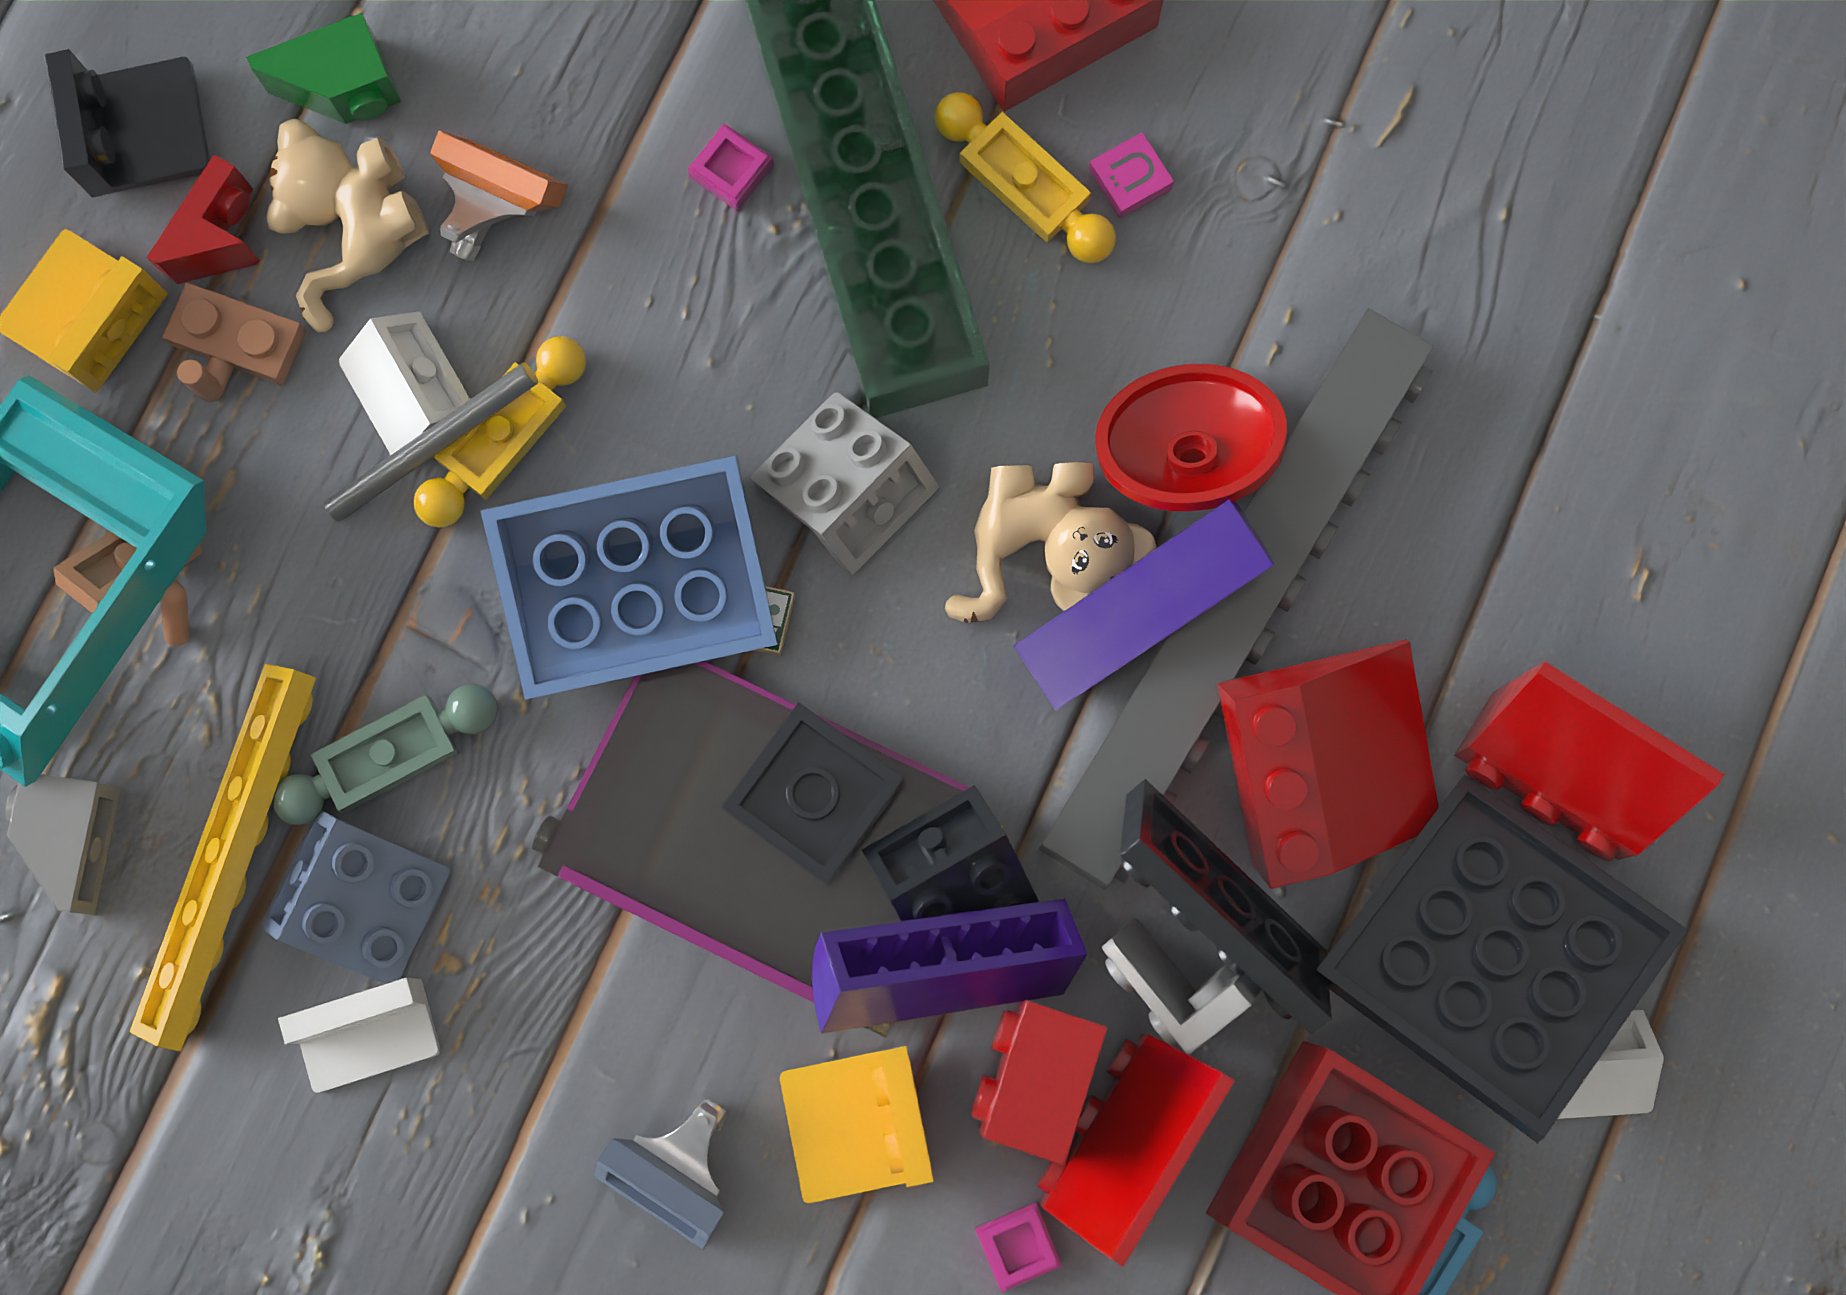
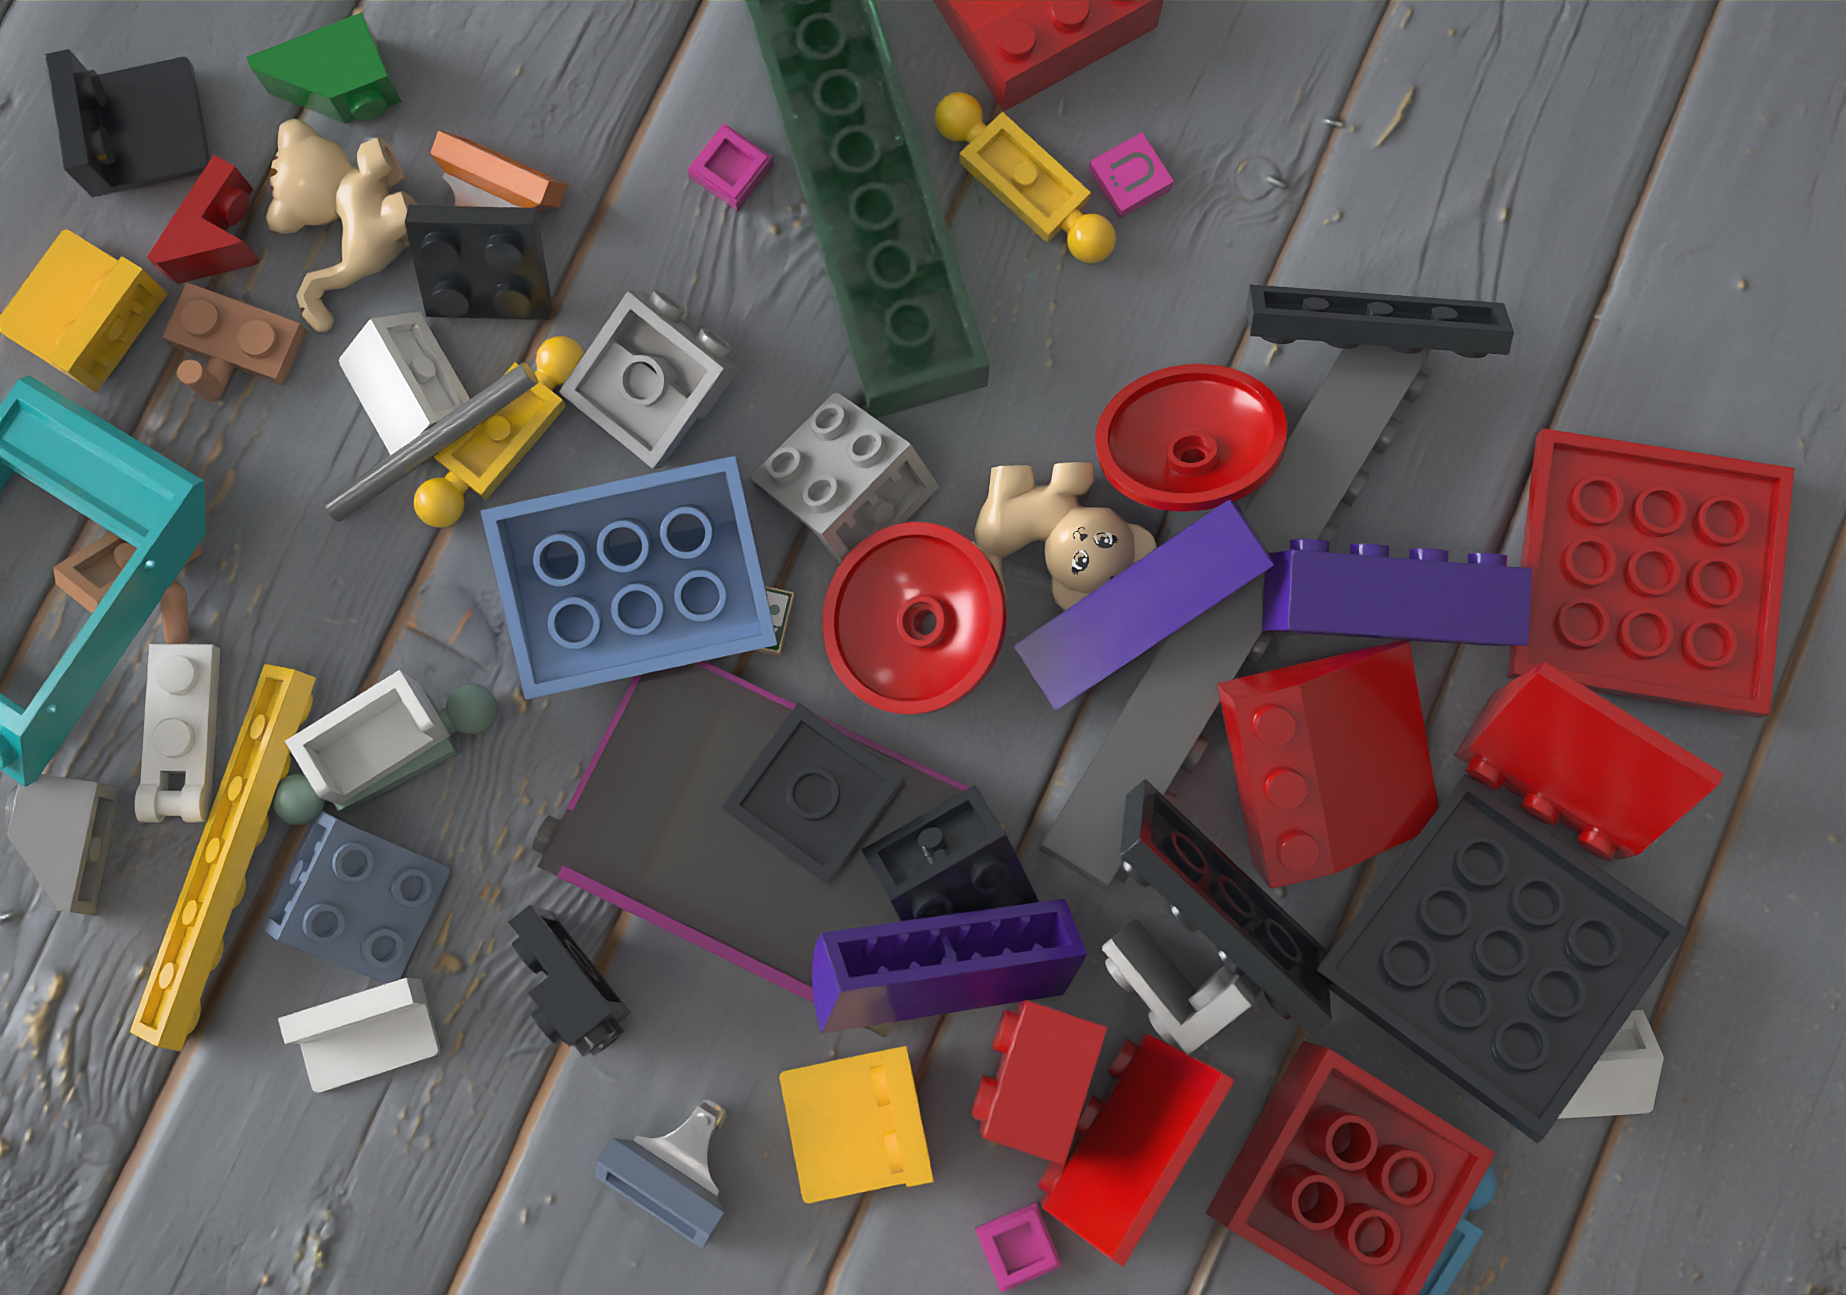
none -> white plate [135,644,221,822]
none -> white panel [285,670,451,805]
none -> black plate [404,205,552,320]
none -> black plate [508,905,631,1057]
none -> light grey plate [559,290,740,469]
none -> red dish [822,522,1007,715]
none -> black plate [1246,284,1514,358]
none -> dark purple brick [1262,539,1532,646]
none -> red plate [1507,428,1795,718]

